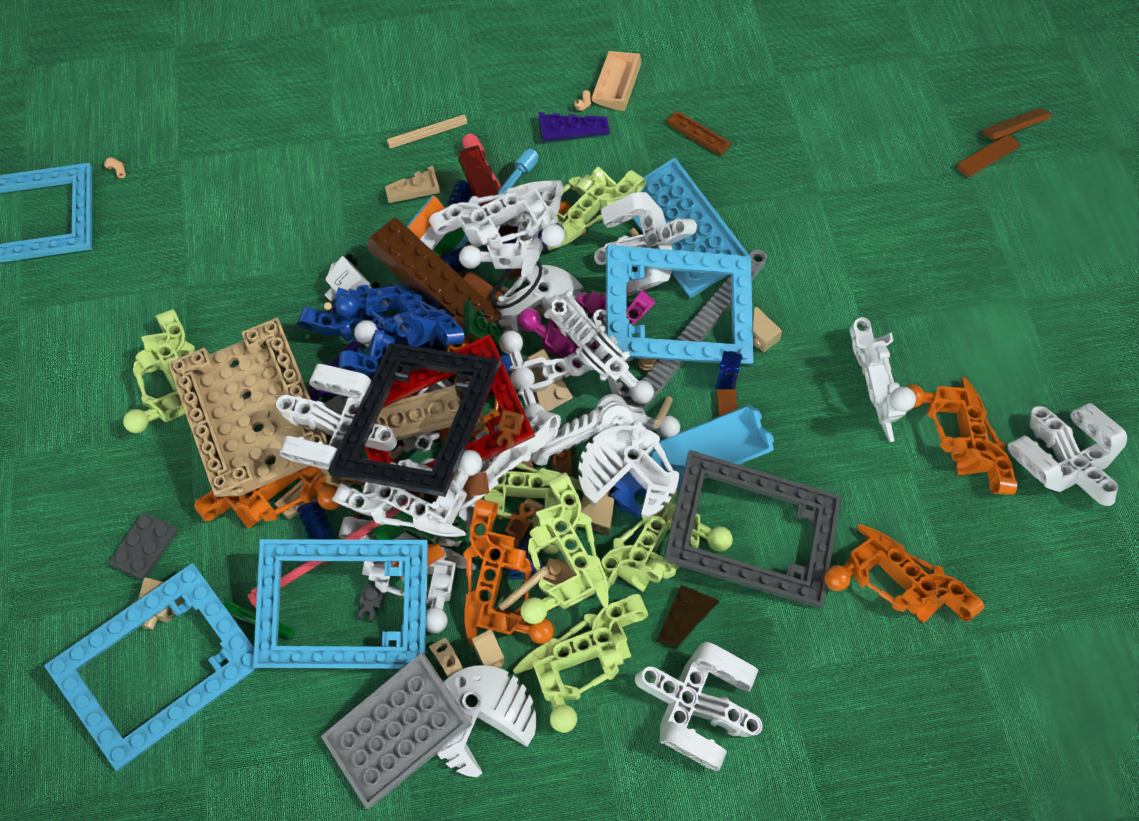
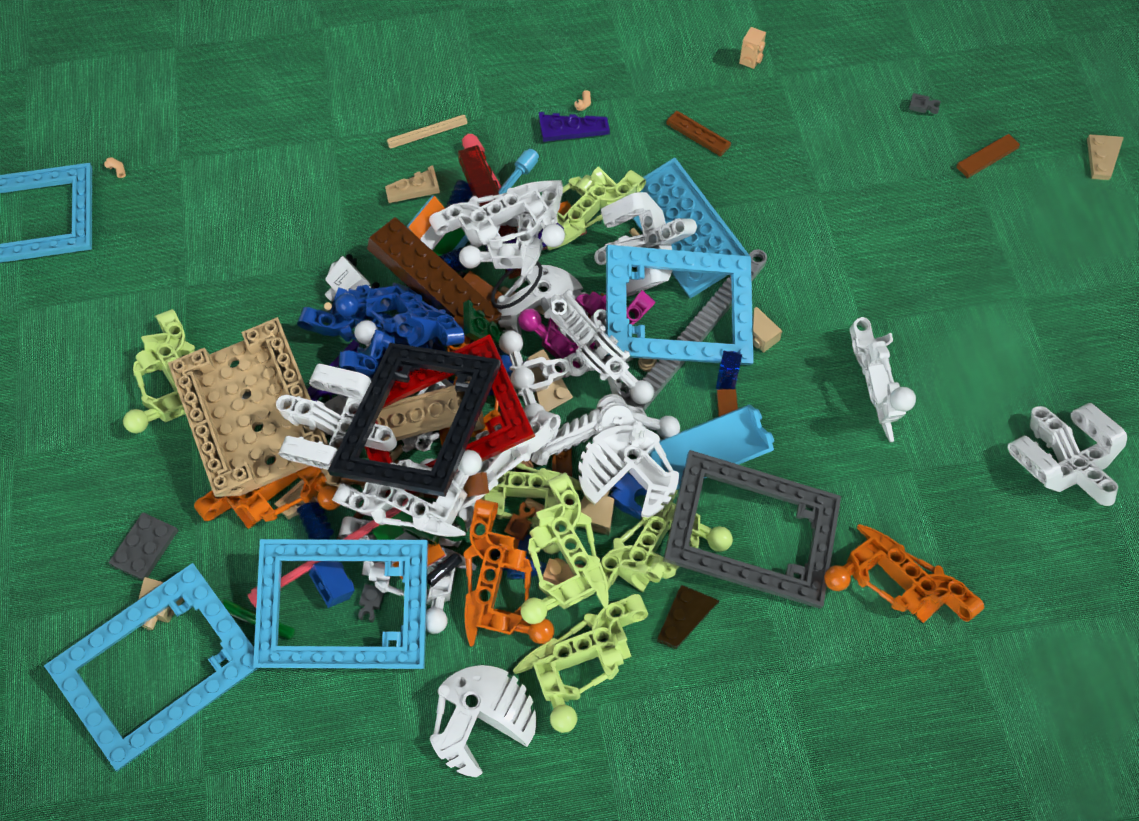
light grey plate [321,653,472,809] -> none
tan leg [429,637,463,678] -> none
tan slope [472,629,505,669] -> none
dark orange plate [497,410,524,449] -> none
tan bar [499,566,549,611] -> none
light nougat slope [591,51,642,111] -> none
white piece [635,642,762,771] -> none
tan bar [654,396,673,427] -> none
orange piece [905,377,1017,495] -> none
dark orange tile [983,108,1051,140] -> none
none -> blue brick [309,561,355,608]
none -> black axle [427,553,462,587]
none -> light nougat brick [739,27,766,69]
none -> dark grey plate [909,93,941,114]
none -> tan wing [1087,134,1124,180]

